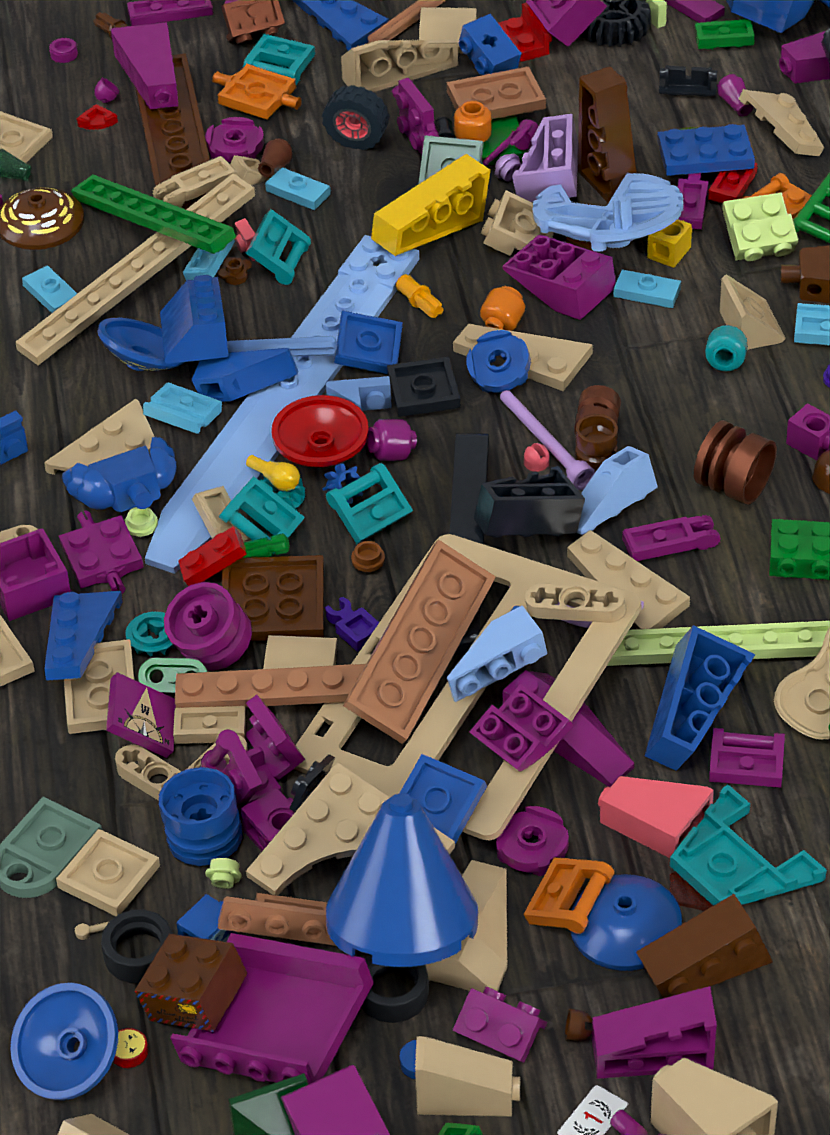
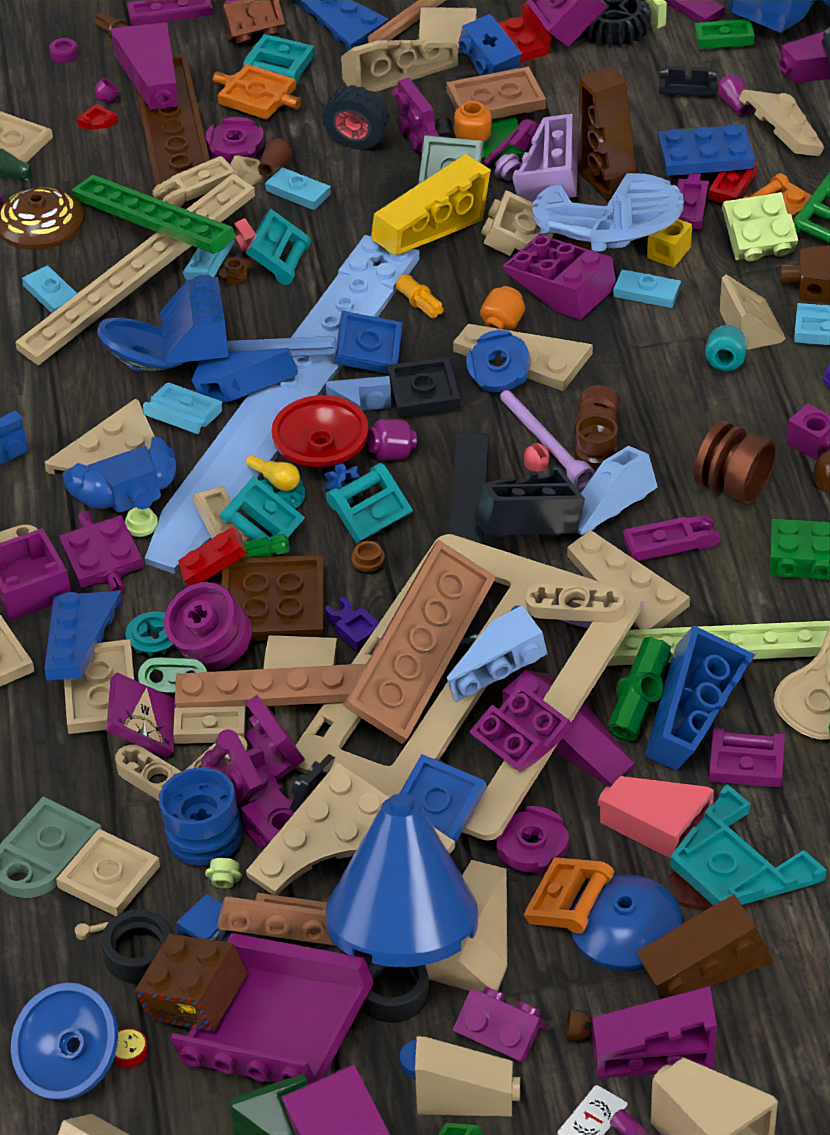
none -> green piece [608,637,672,742]

